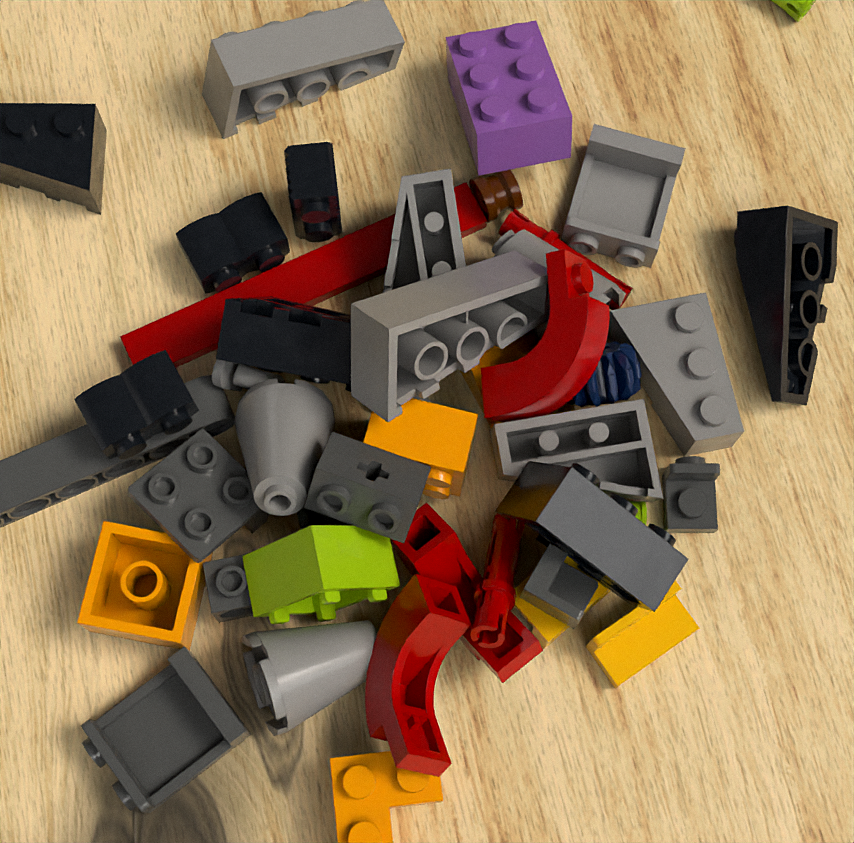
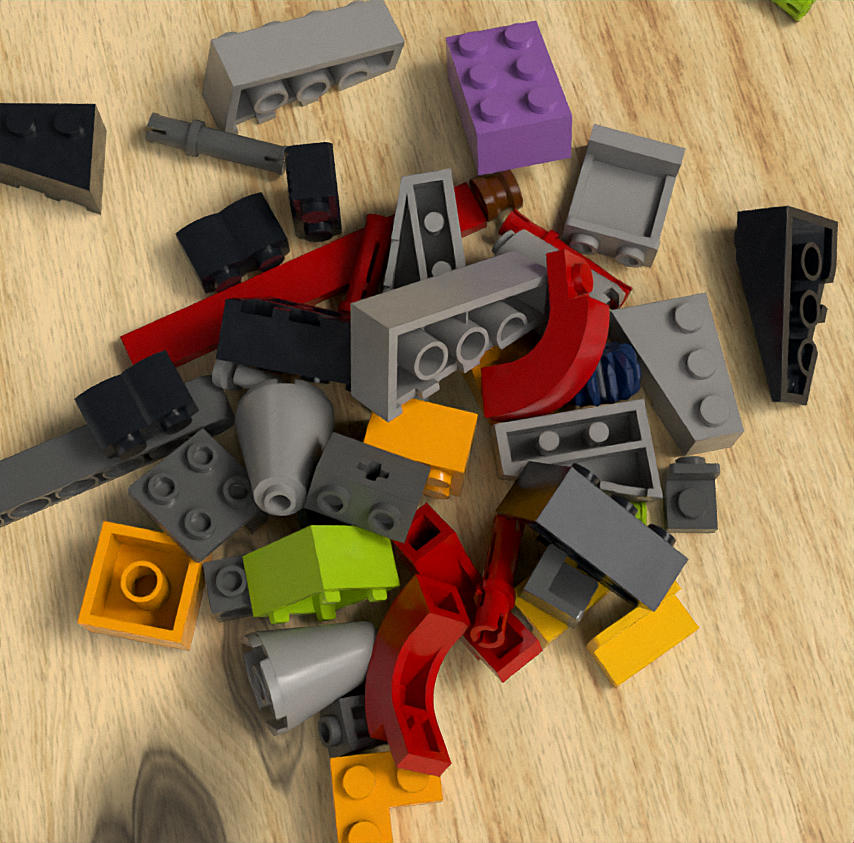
dark grey panel [81,646,252,813] -> none
none -> dark grey pin [146,112,287,176]
none -> dark grey bracket [318,694,389,758]
none -> red pin [338,214,394,315]

